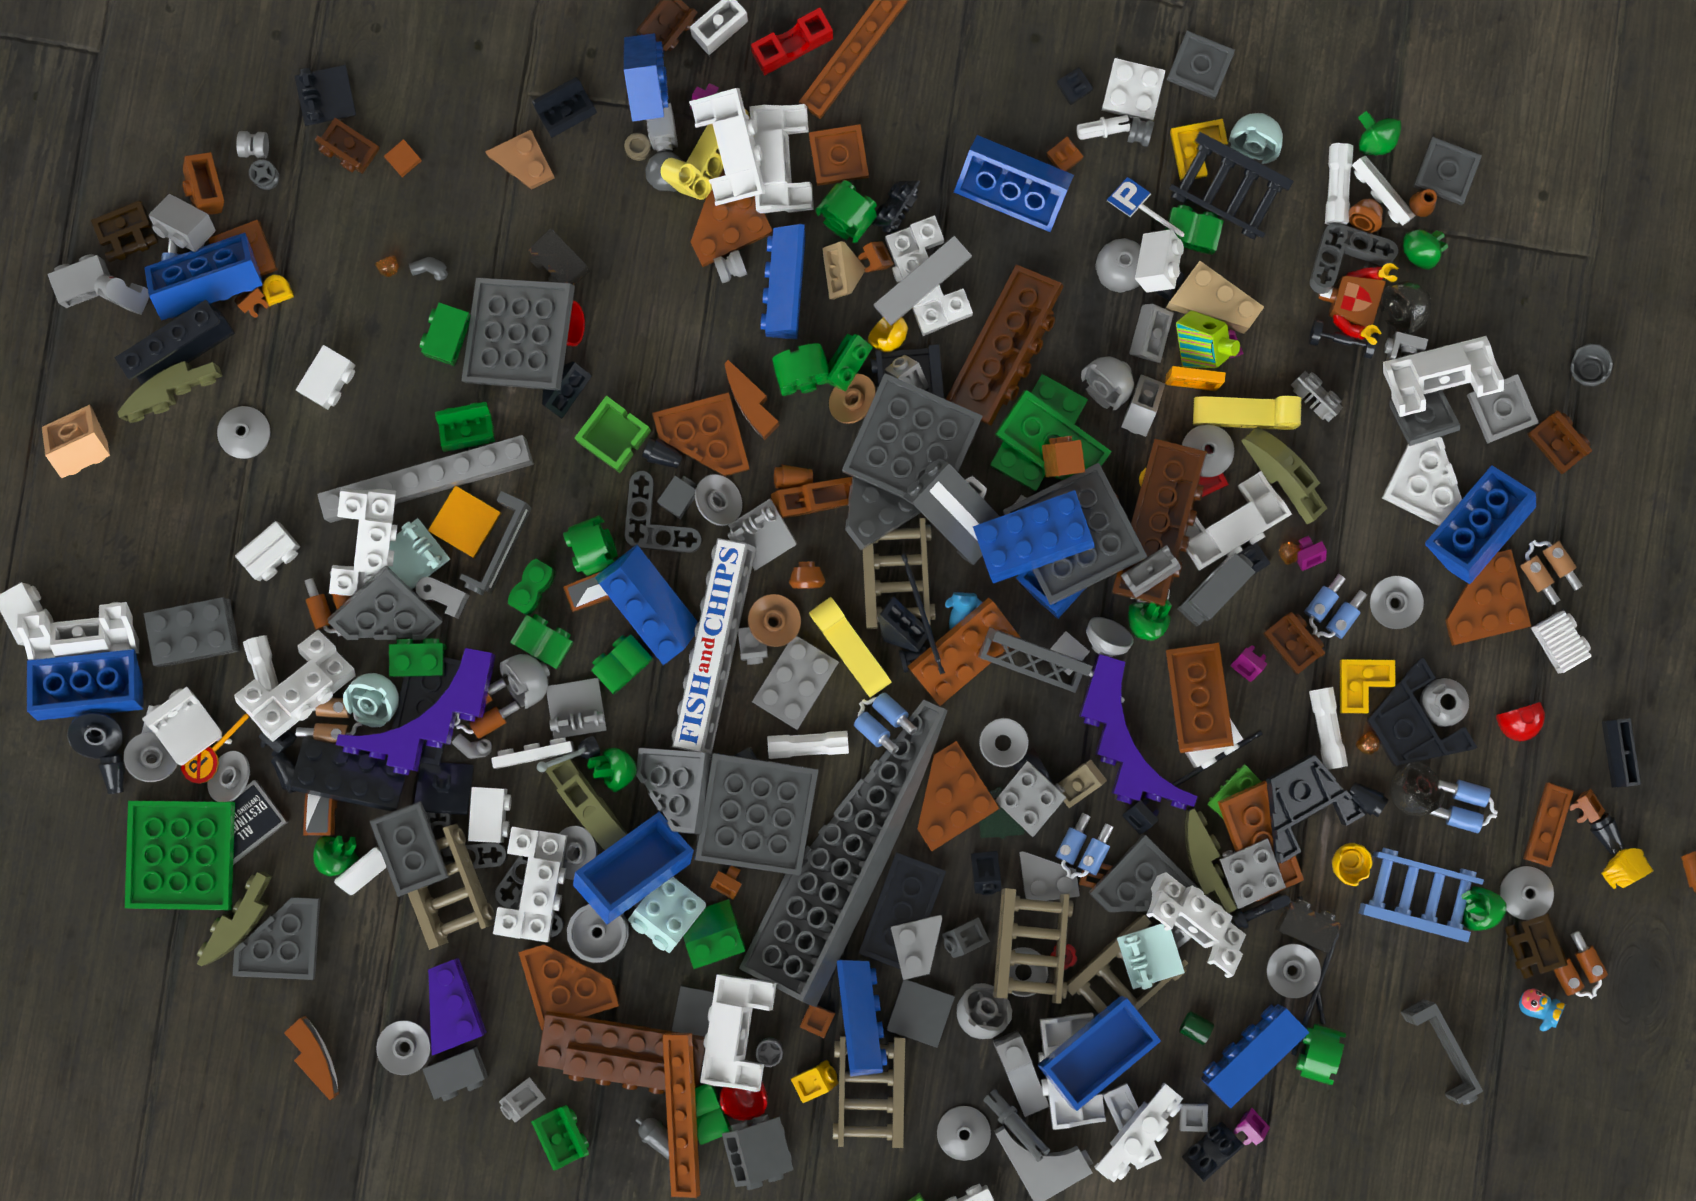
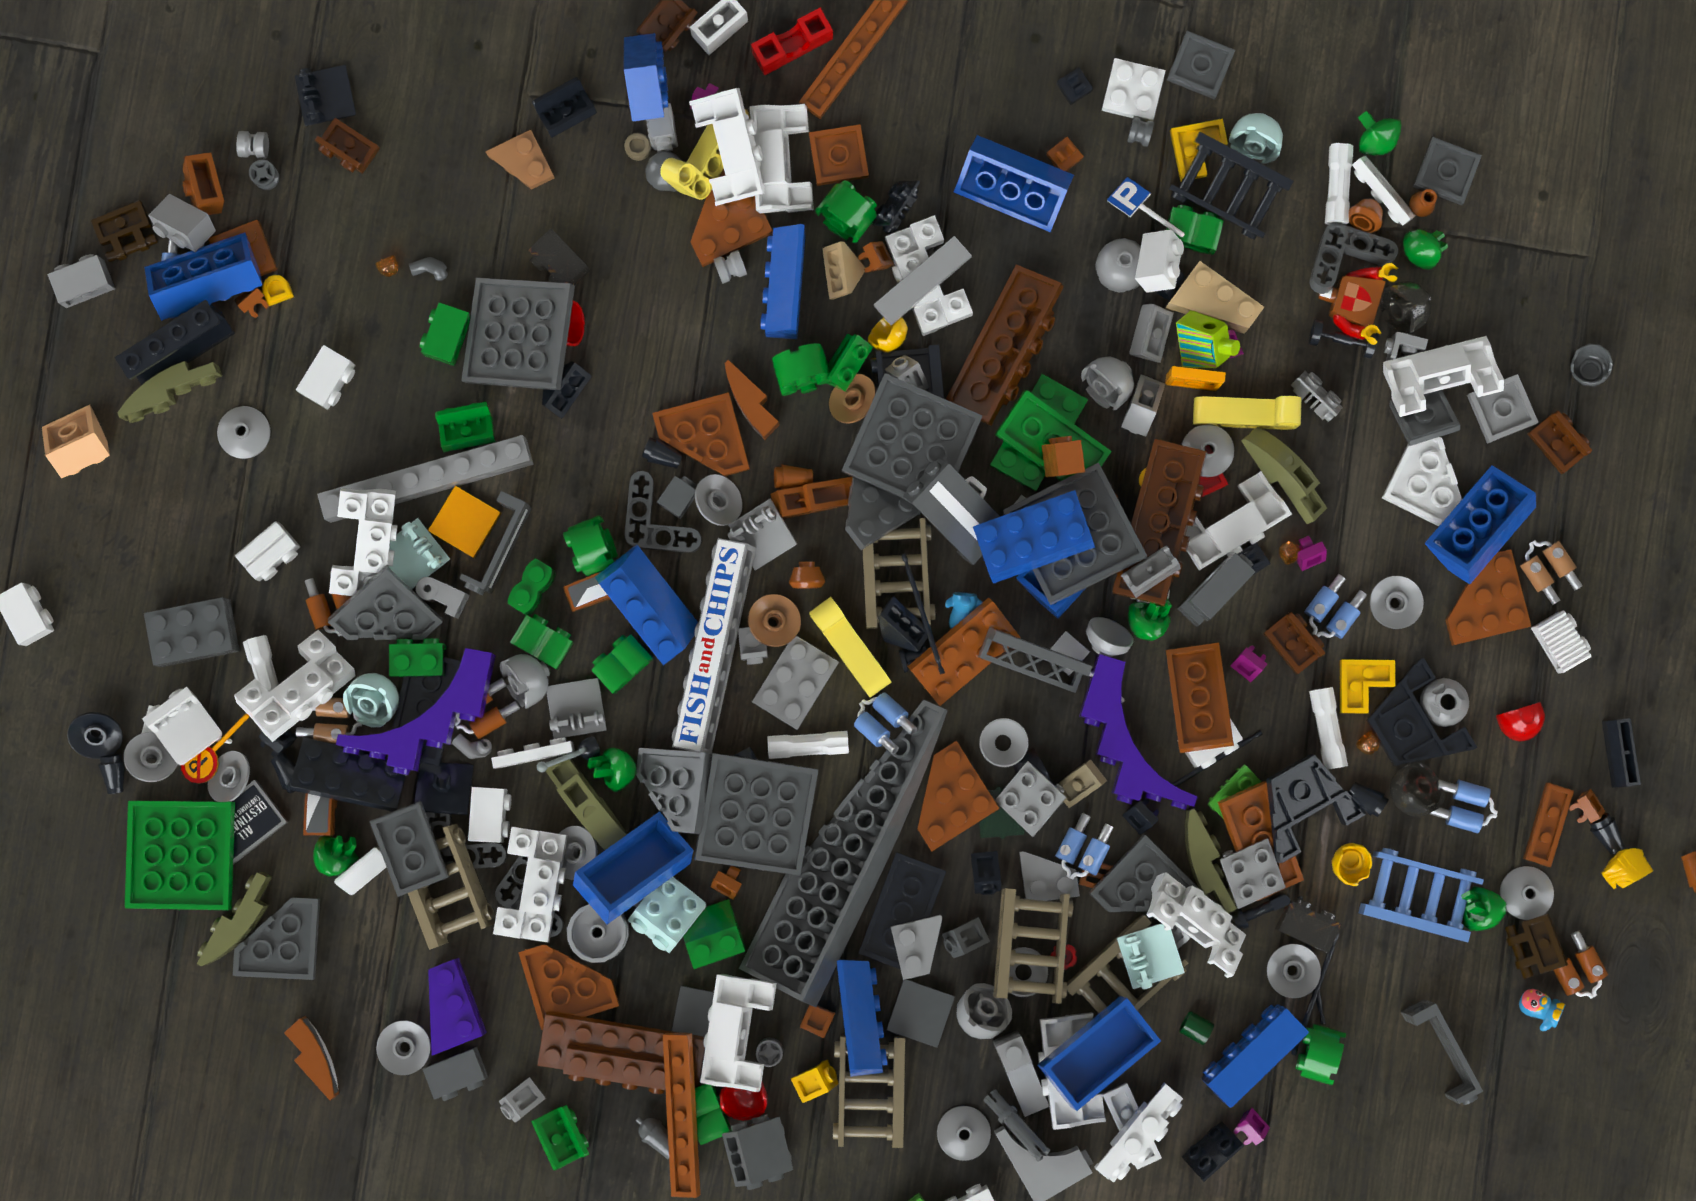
white bracket [17,602,139,660] -> none
blue slope [27,649,143,721] -> none
light grey leg [94,274,149,315] -> none
dark orange tile [384,139,422,177] -> none
bright green piece [575,396,652,473] -> none
white axle [1077,114,1130,140] -> none
light grey tile [1179,1103,1208,1132] -> none

